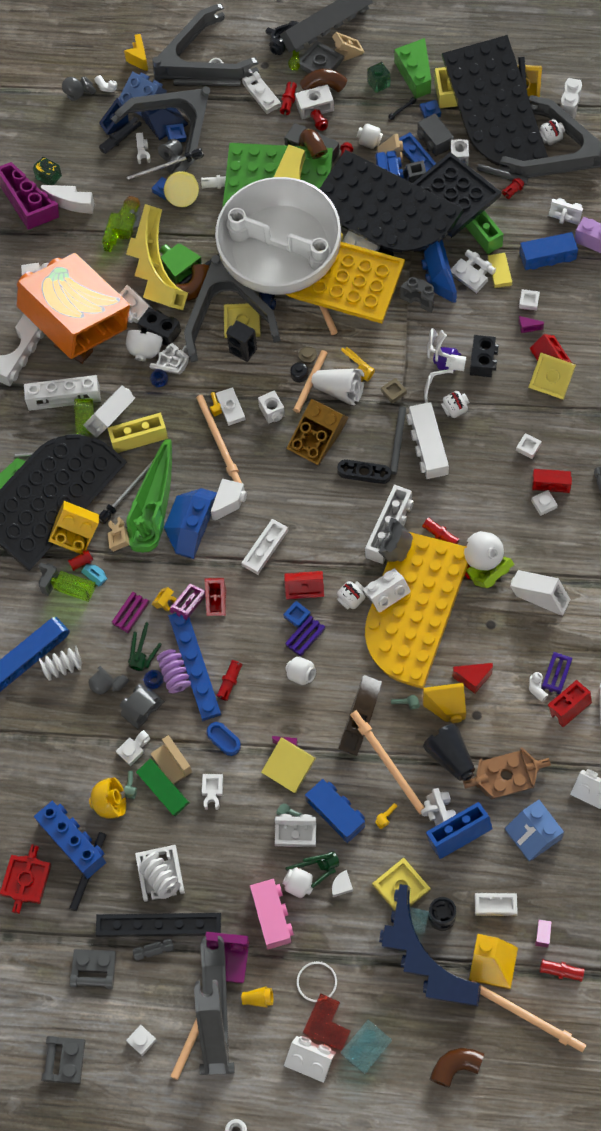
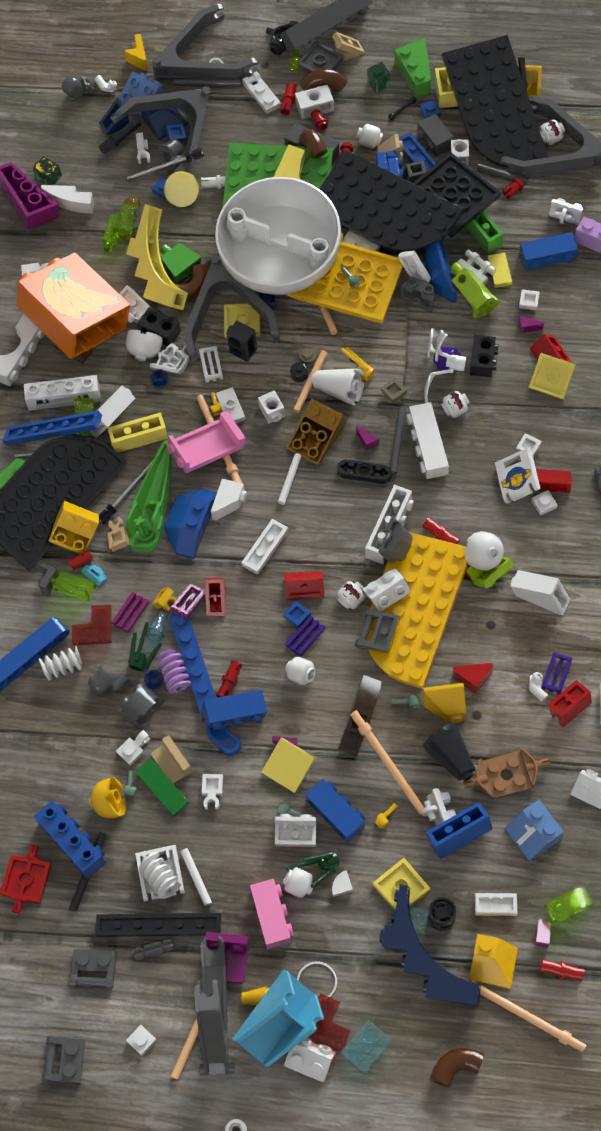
white brick [560,78,582,118] -> none
none -> blue plate [2,410,102,446]
none -> clear red plate [72,605,112,645]
none -> clear light blue cone [146,612,167,642]
none -> bright pink panel [167,410,245,474]
none -> white bar [181,848,212,907]
none -> white tile [199,346,223,383]
none -> blue brick [202,689,267,730]
none -> medium azure ladder [232,969,324,1067]
none -> white bar [278,453,302,505]
none -> sand green hand [341,266,360,287]
none -> dark grey plate [355,609,400,654]
none -> magenta piece [356,426,379,450]
none -> white plate [398,251,431,282]
none -> lime piece [450,262,501,319]
none -> white container [495,448,540,504]
none -> clear neon green slope [544,886,594,923]

